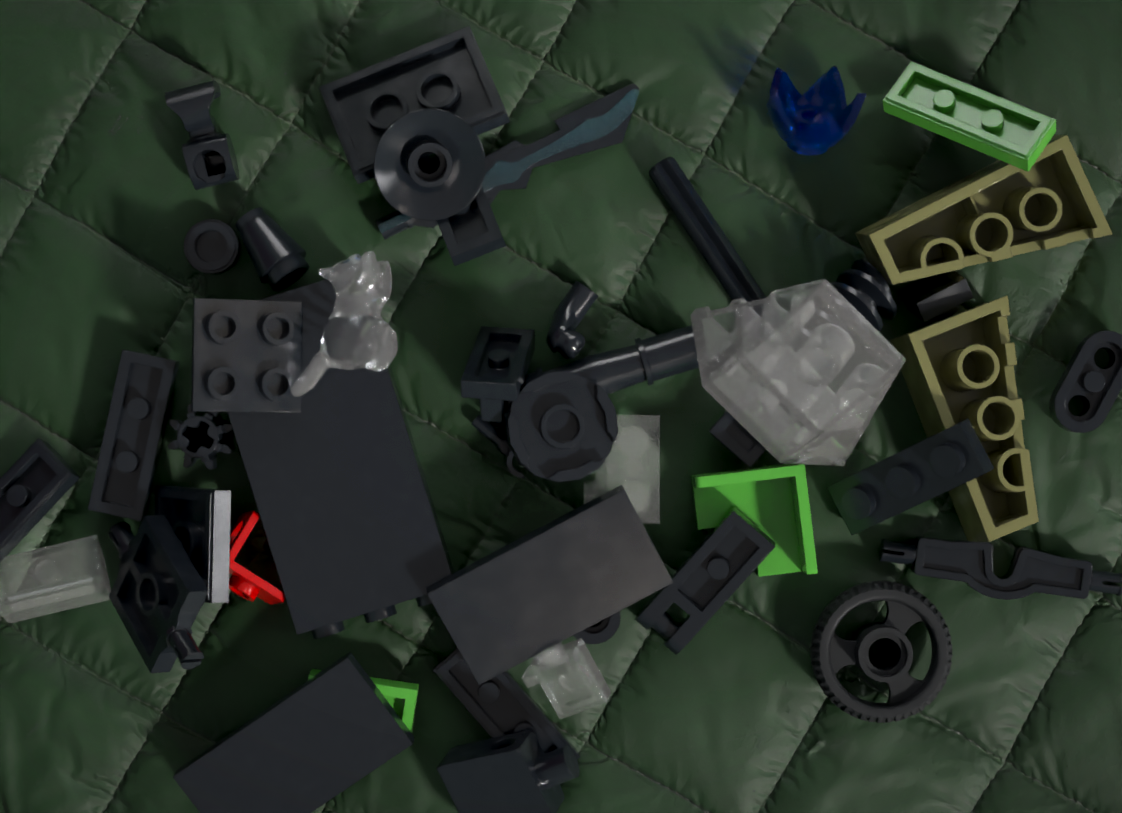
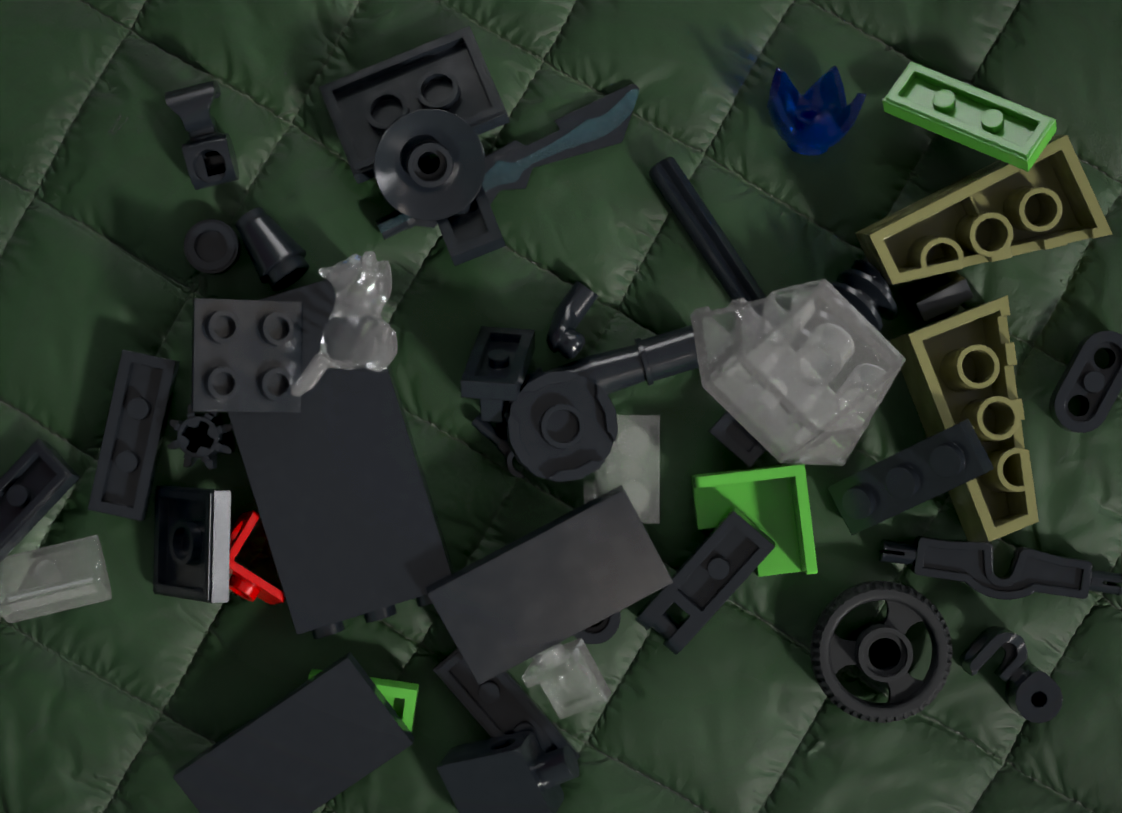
black plate [108,515,209,674] -> none
none -> black leg [960,626,1063,723]

